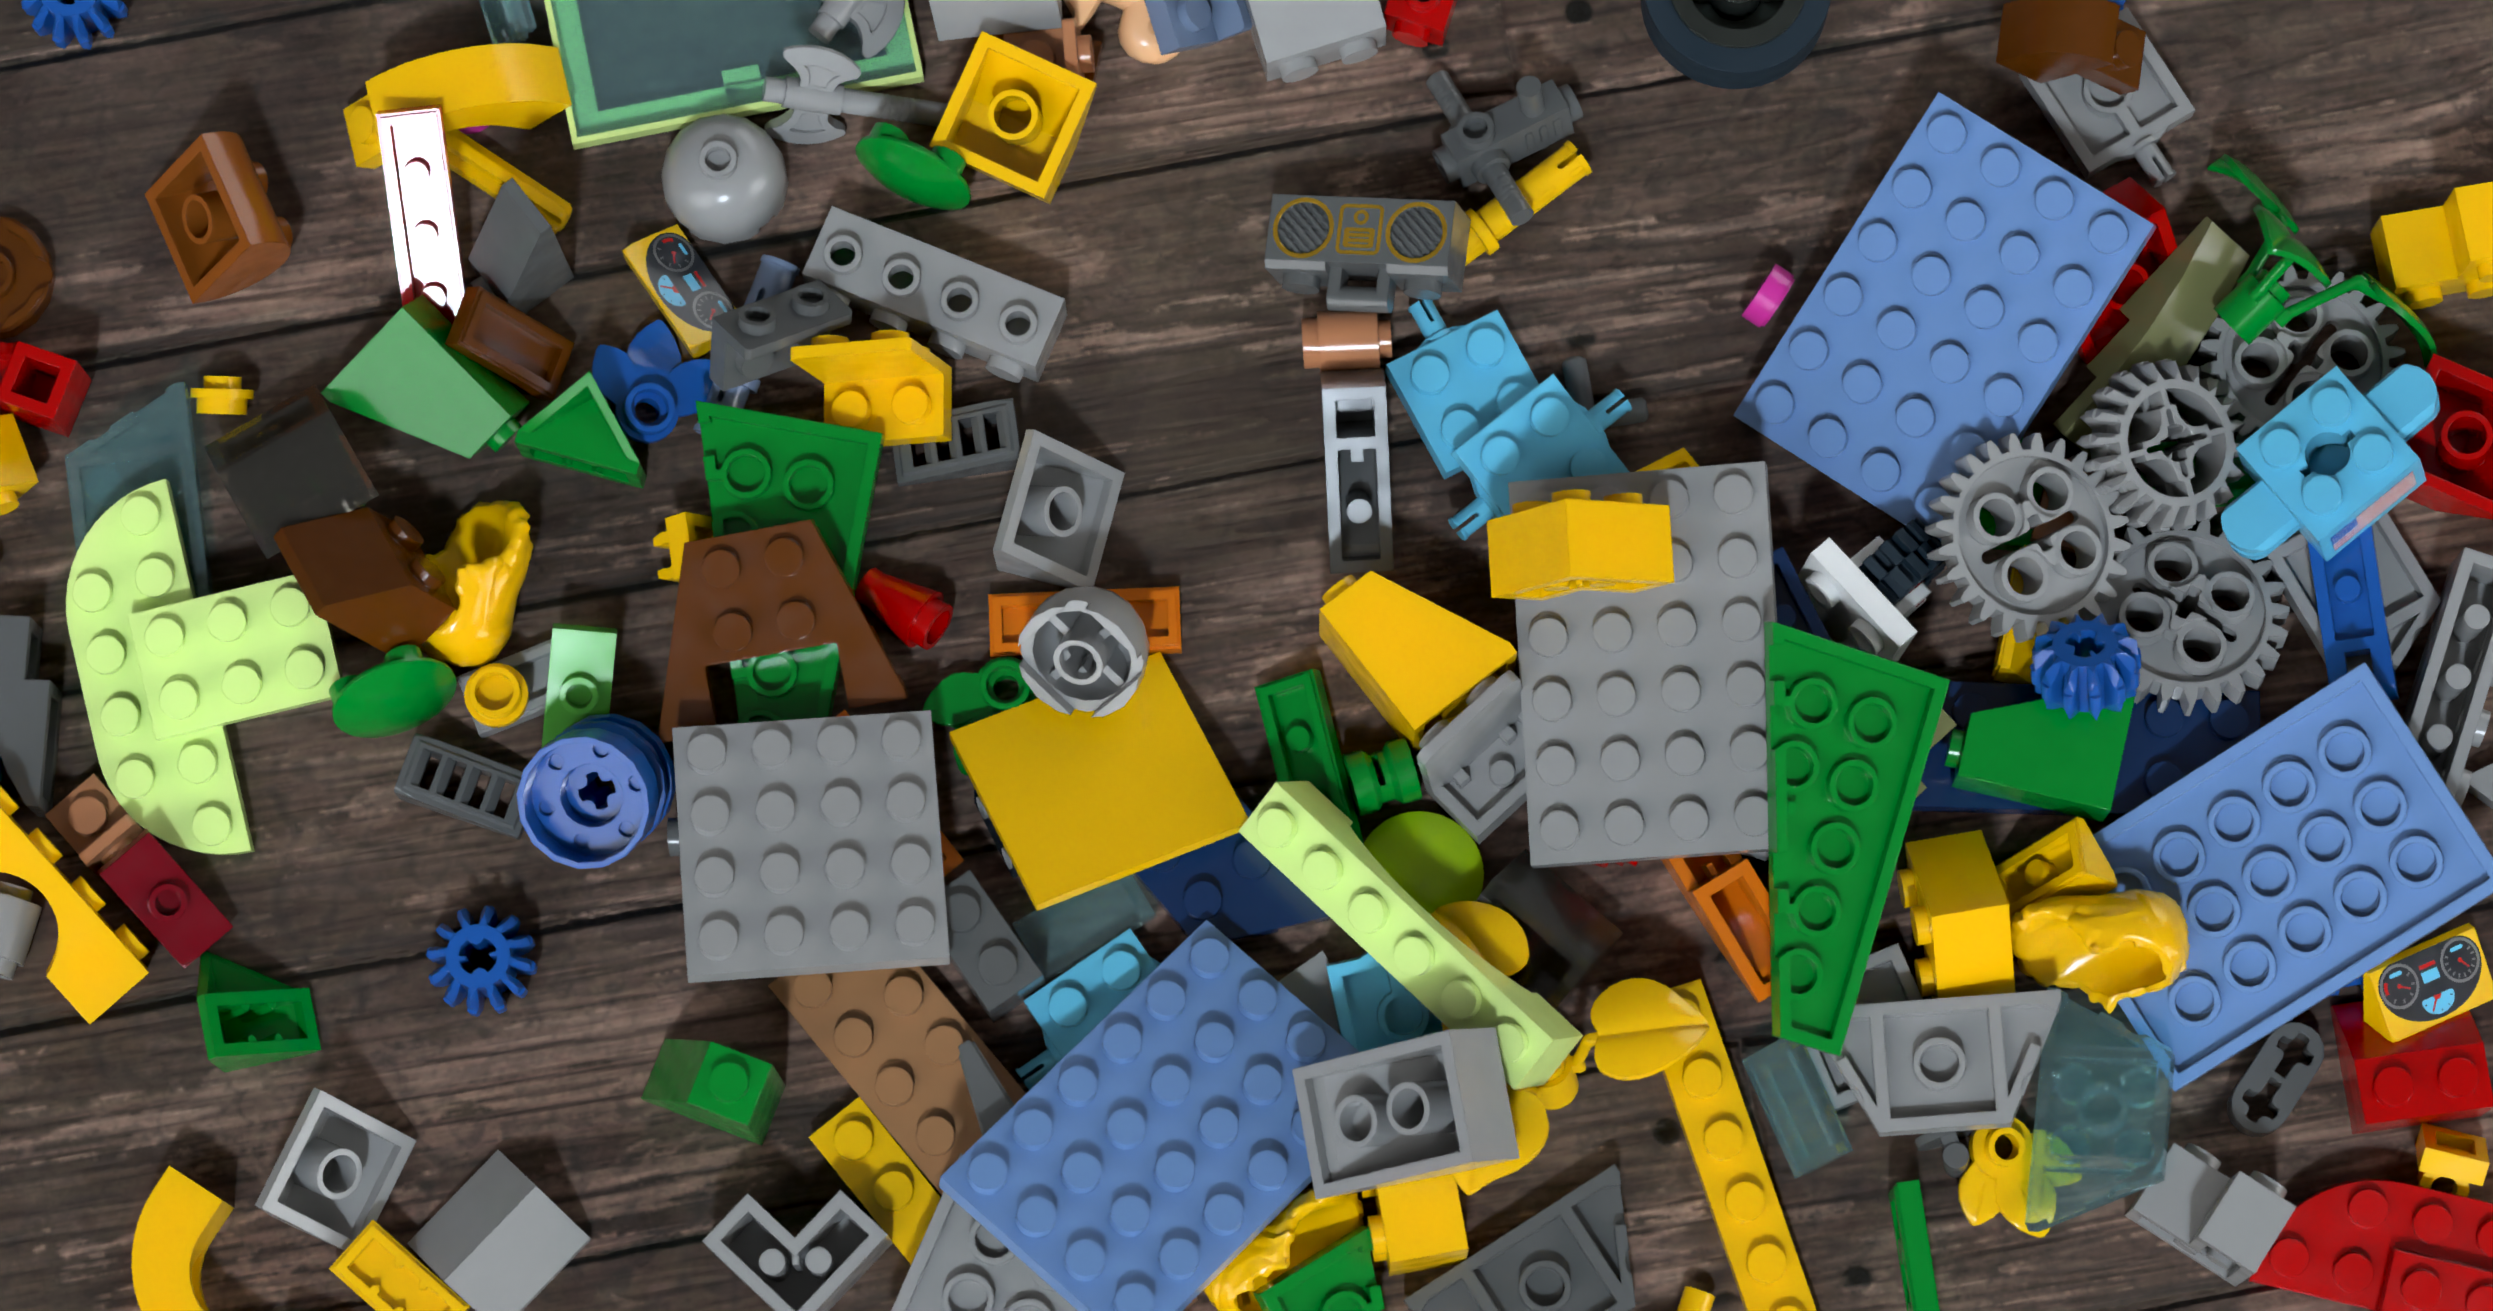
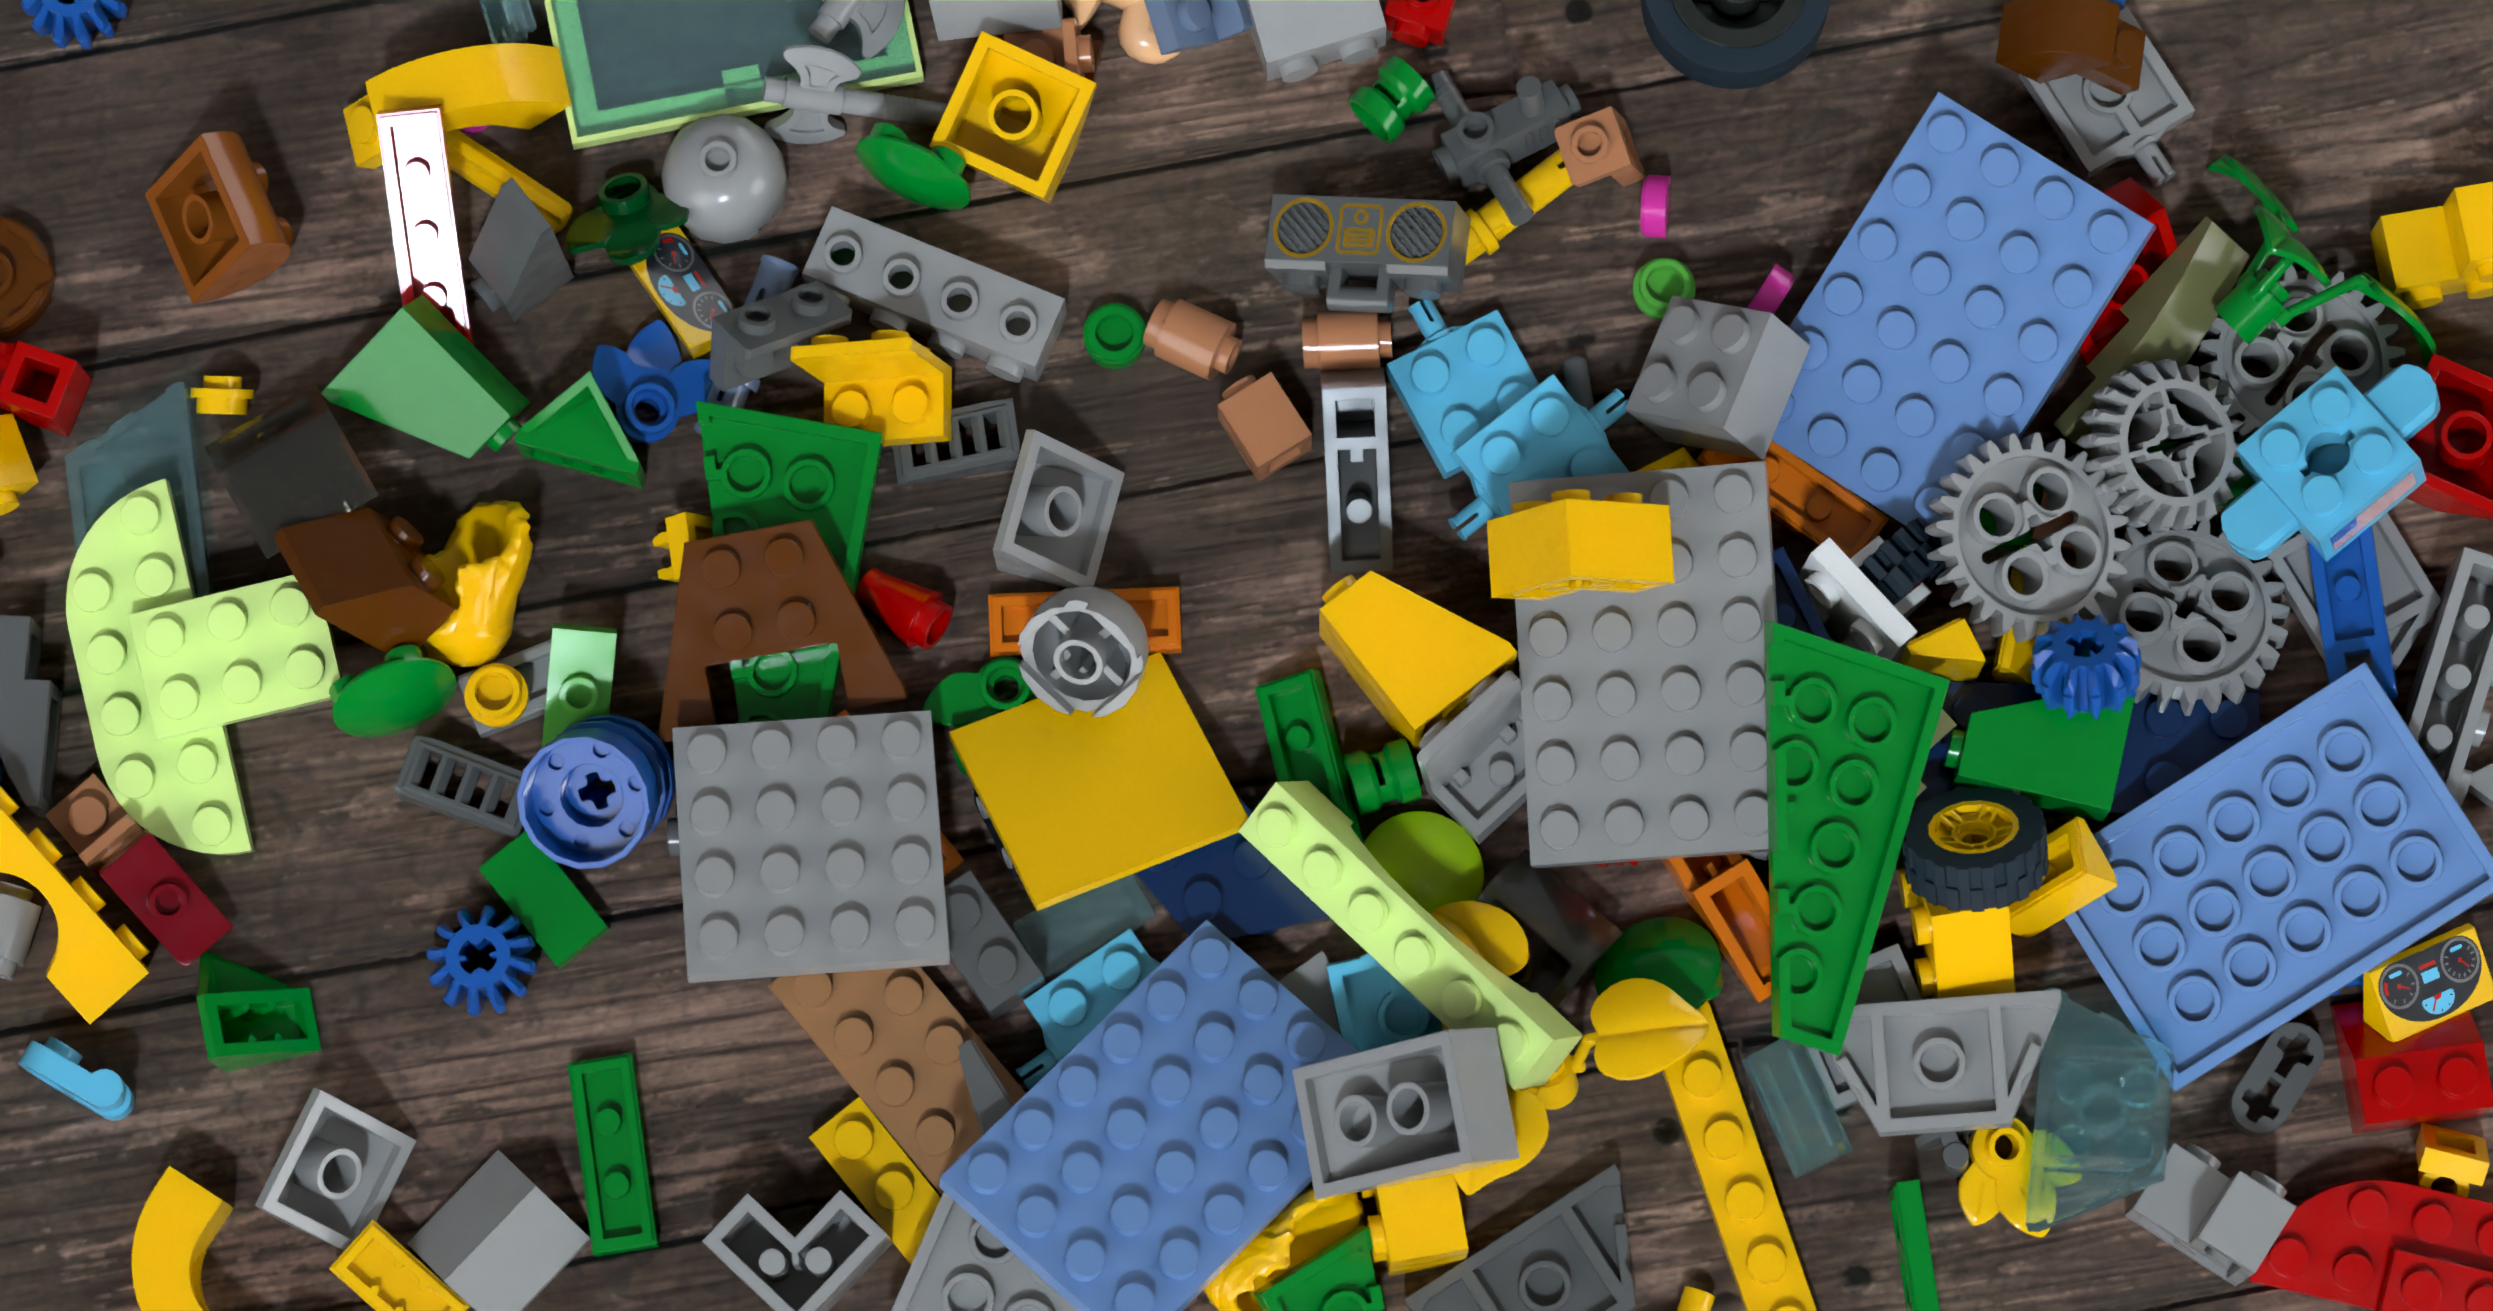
reddish brown tile [445,286,575,401] -> none
green slope [641,1039,786,1146] -> none
yellow piece [2010,889,2190,1014] -> none
none -> medium azure plate [18,1036,135,1121]
none -> green tile [478,831,610,970]
none -> dark green plate [566,172,689,265]
none -> green tile [567,1053,660,1257]
none -> green tile [1083,303,1146,370]
none -> nougat brick [1143,298,1242,381]
none -> nougat brick [1217,372,1312,482]
none -> green wheel [1347,56,1435,144]
none -> nougat bracket [1554,106,1646,187]
none -> green dish [1595,917,1724,1010]
none -> light grey brick [1625,296,1810,460]
none -> bright green plate [1632,257,1696,321]
none -> dark pink tile [1640,174,1672,238]
none -> orange tile [1696,440,1889,559]
none -> yellow slope [1899,618,1985,682]
none -> black wheel [1902,785,2049,912]

